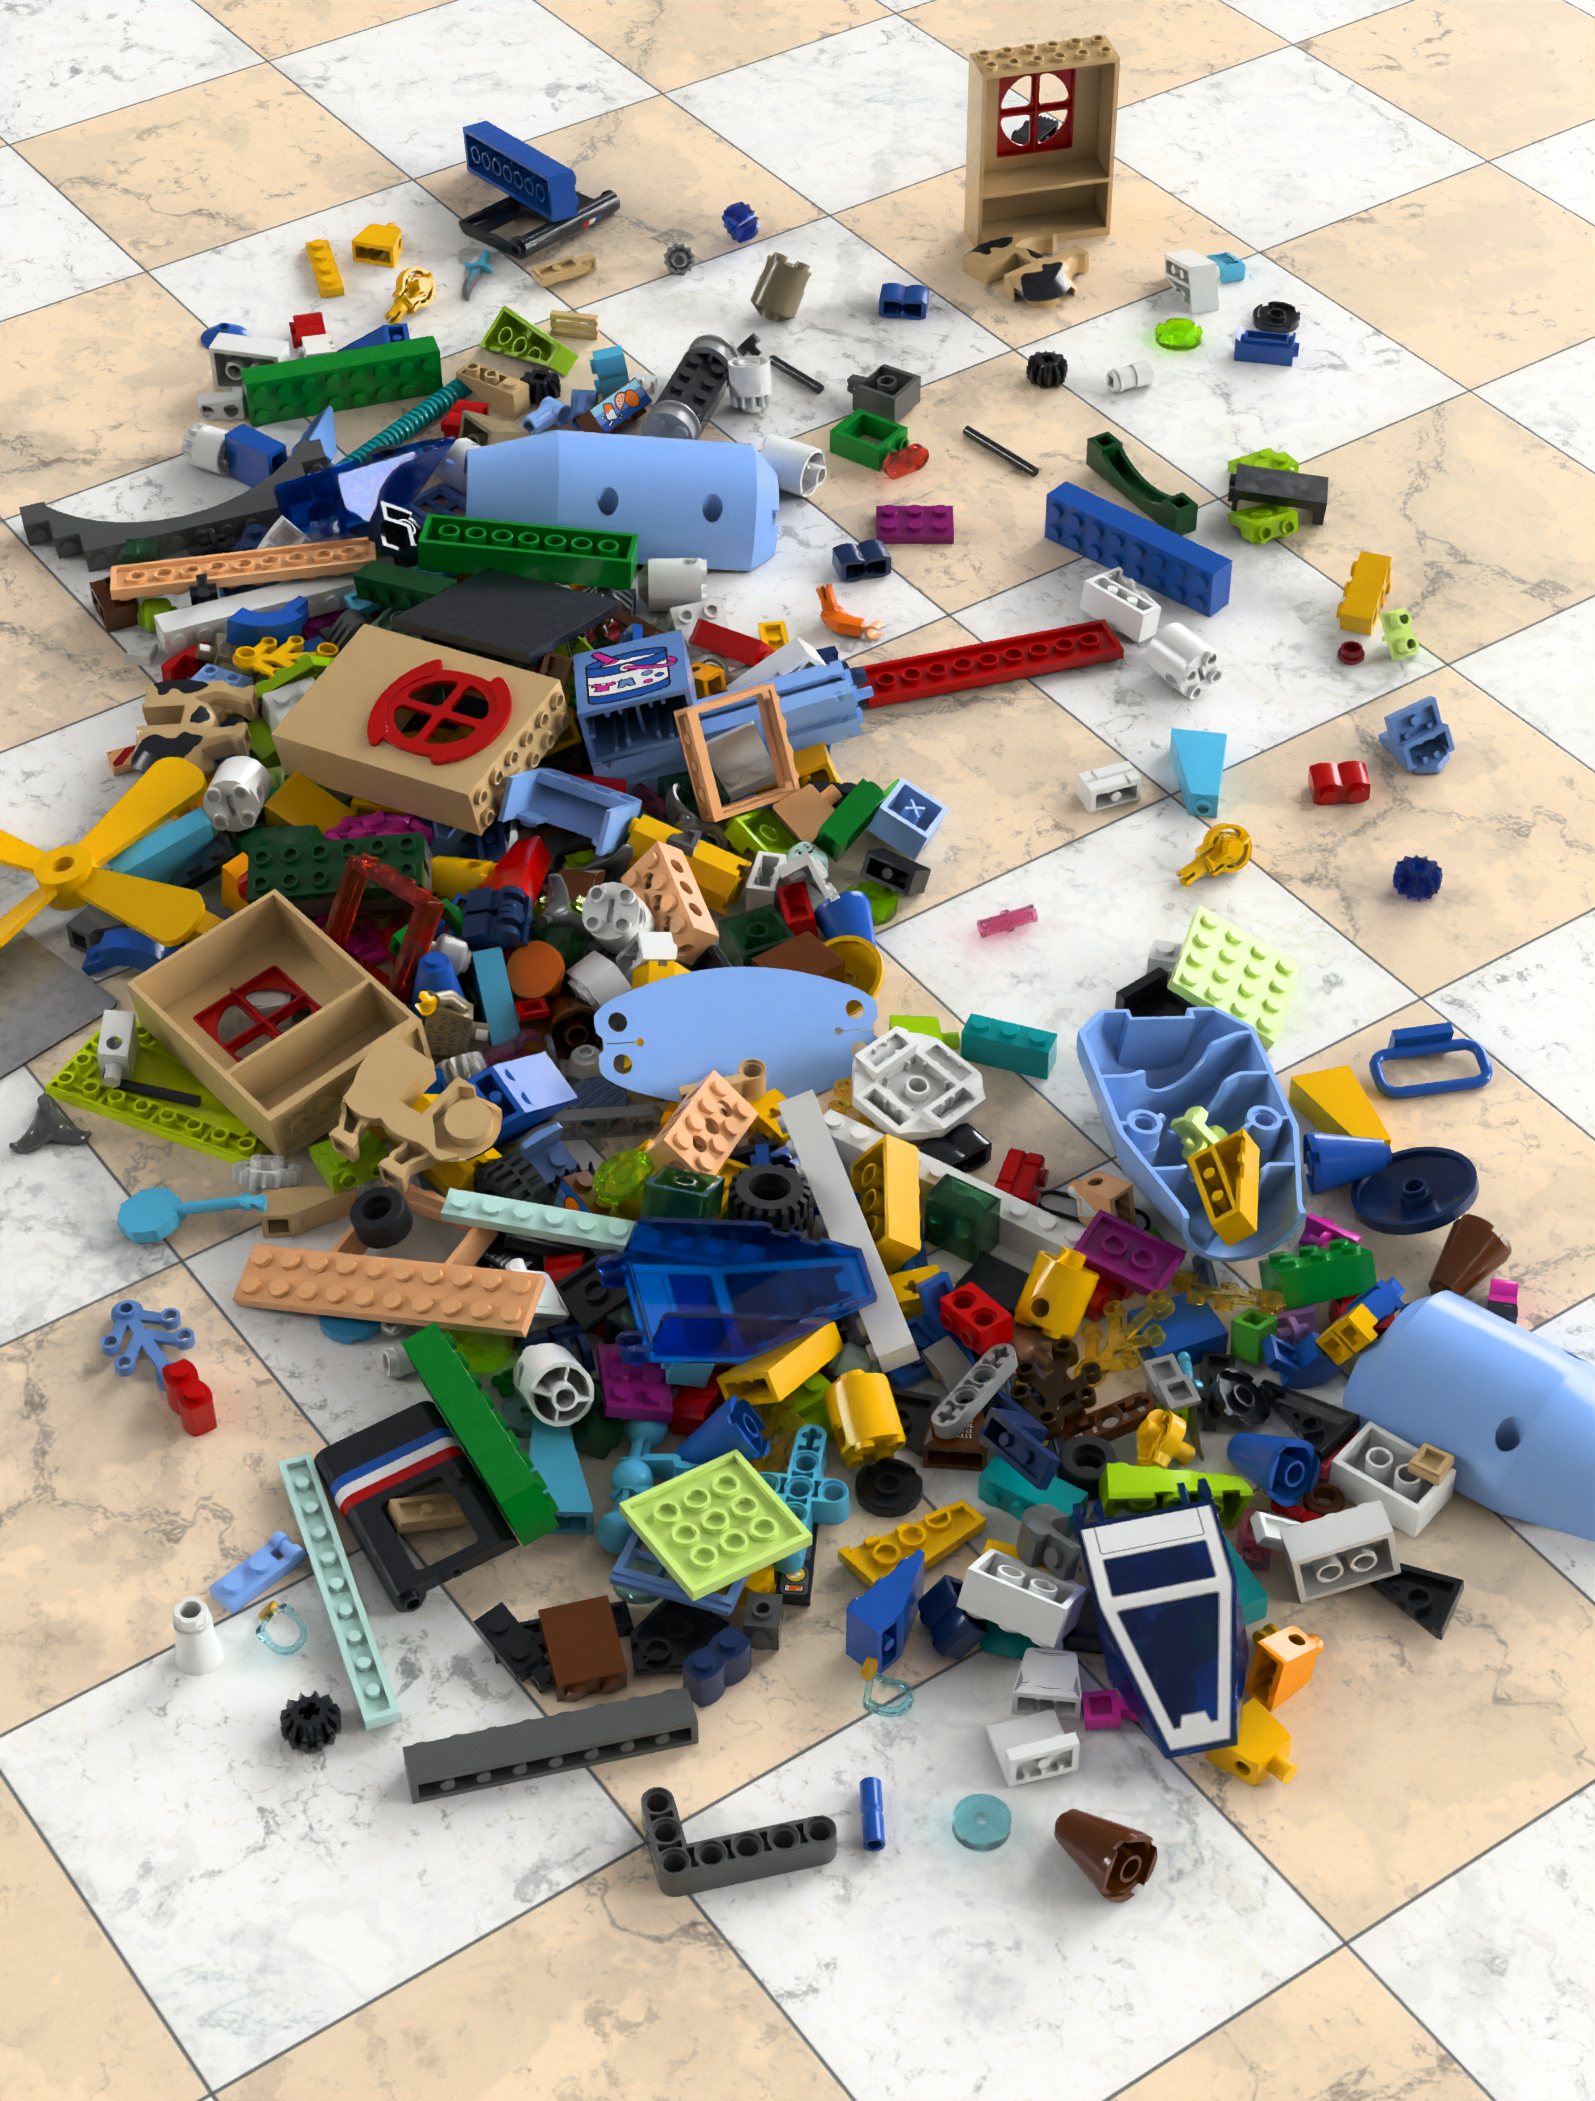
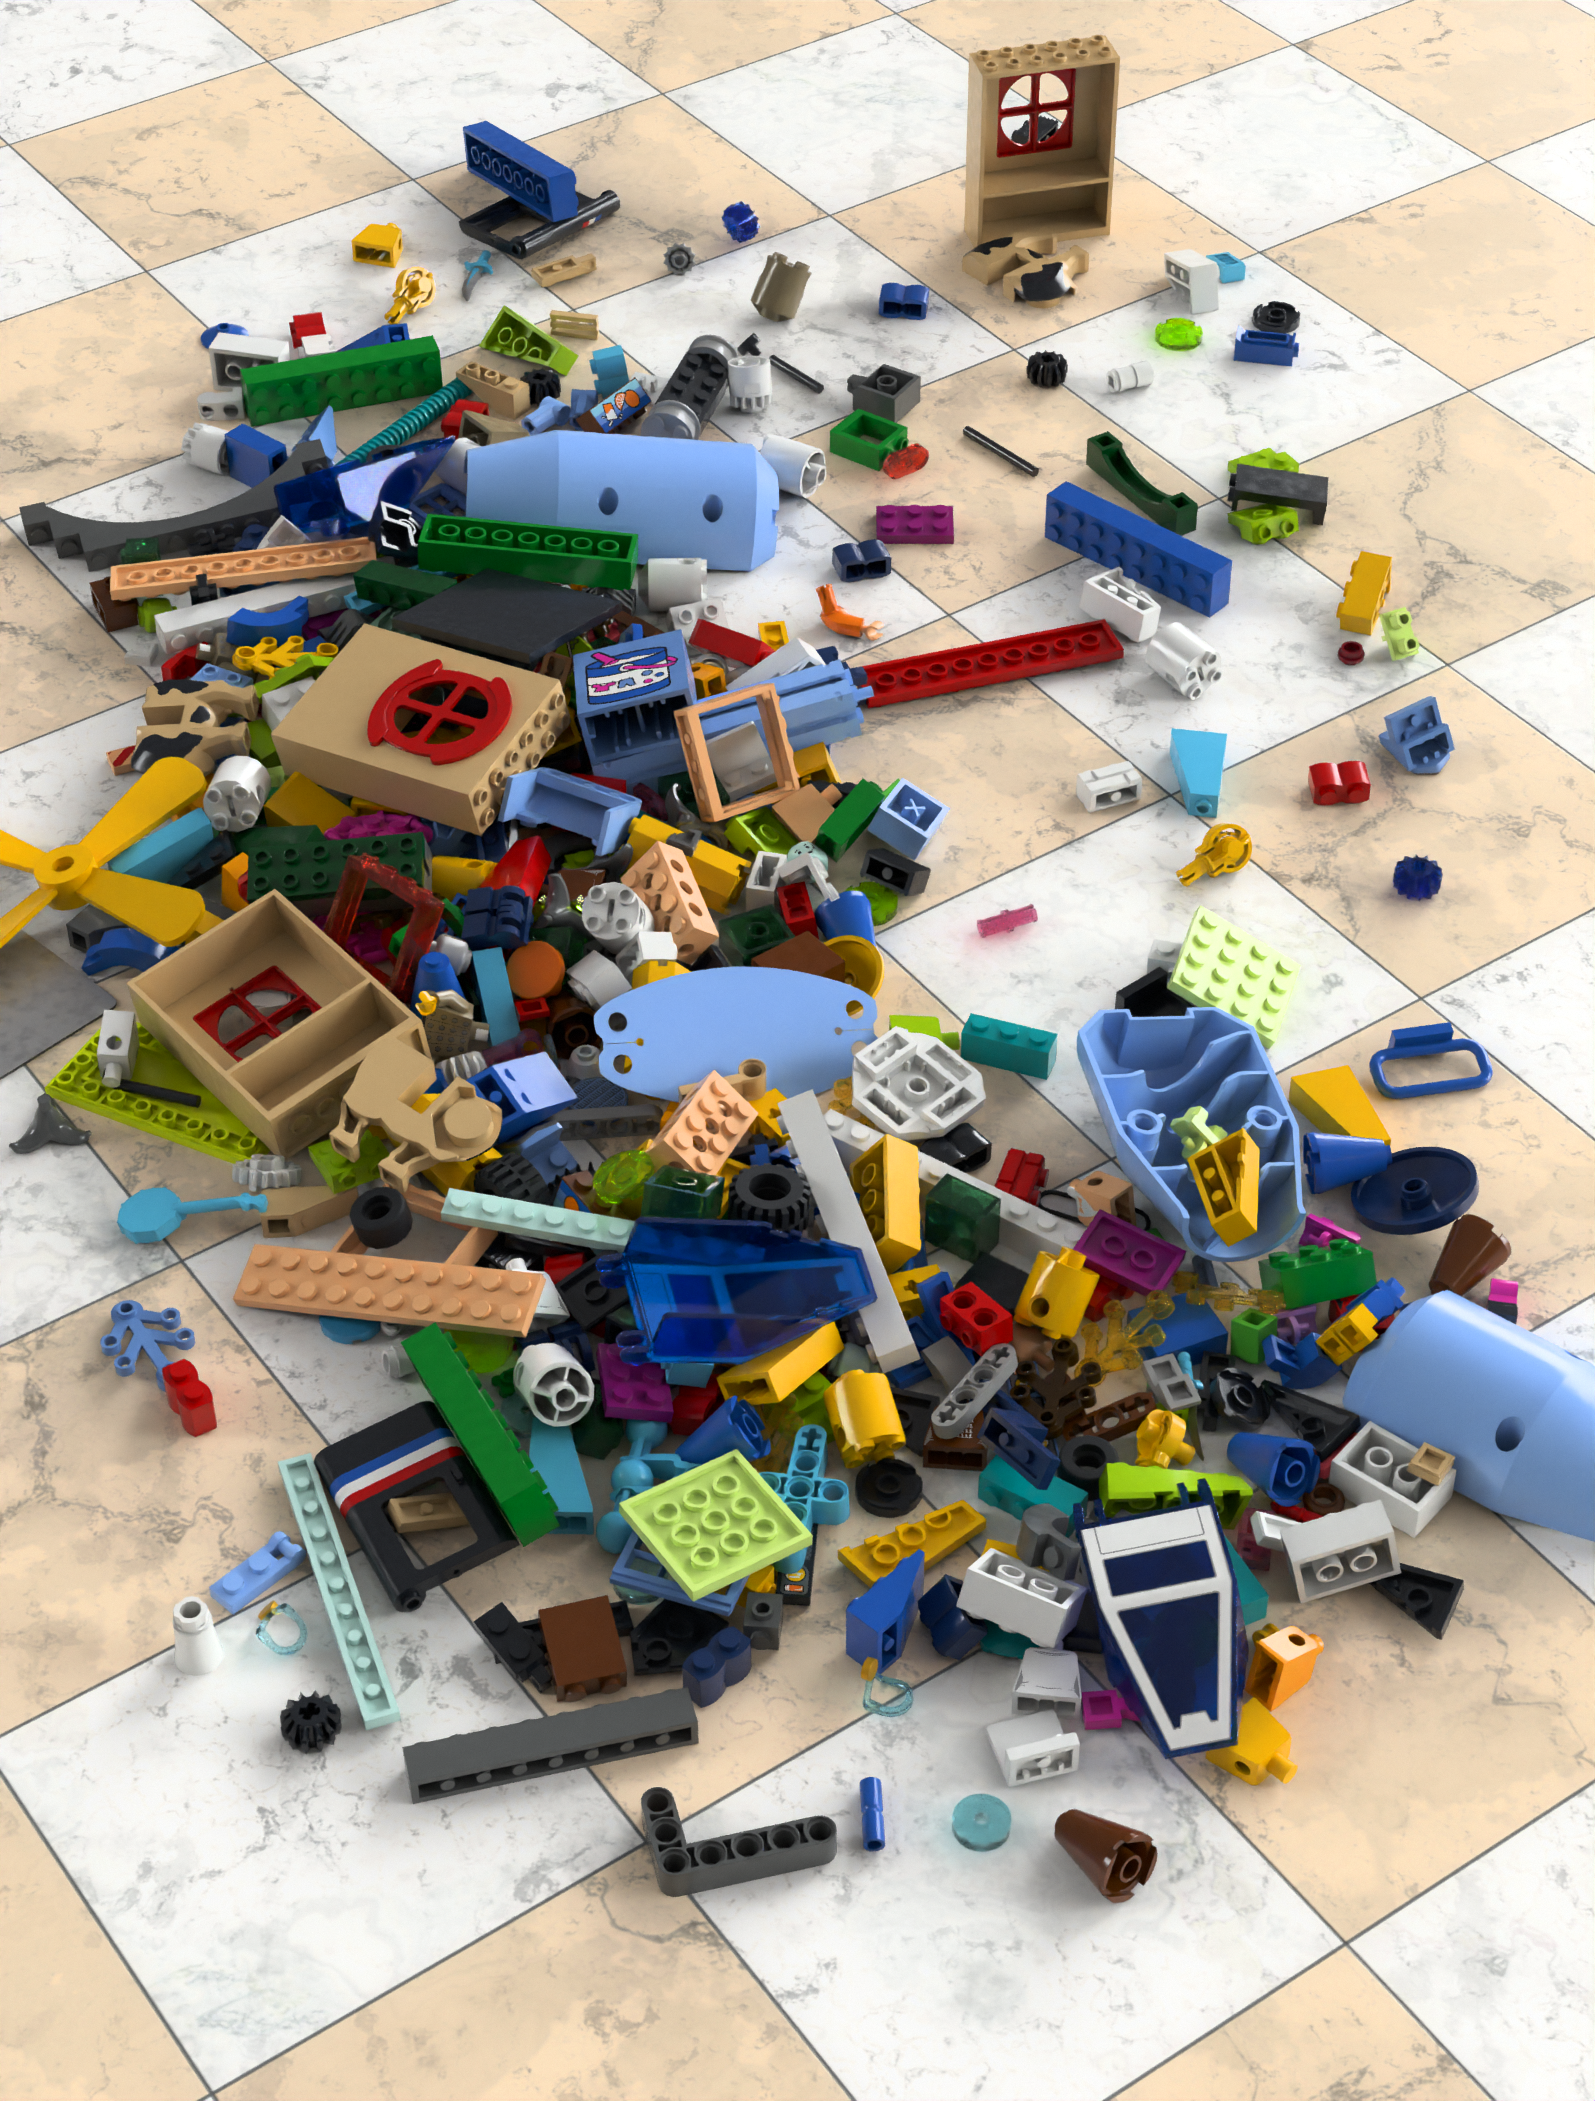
yellow plate [305,239,344,298] -> none

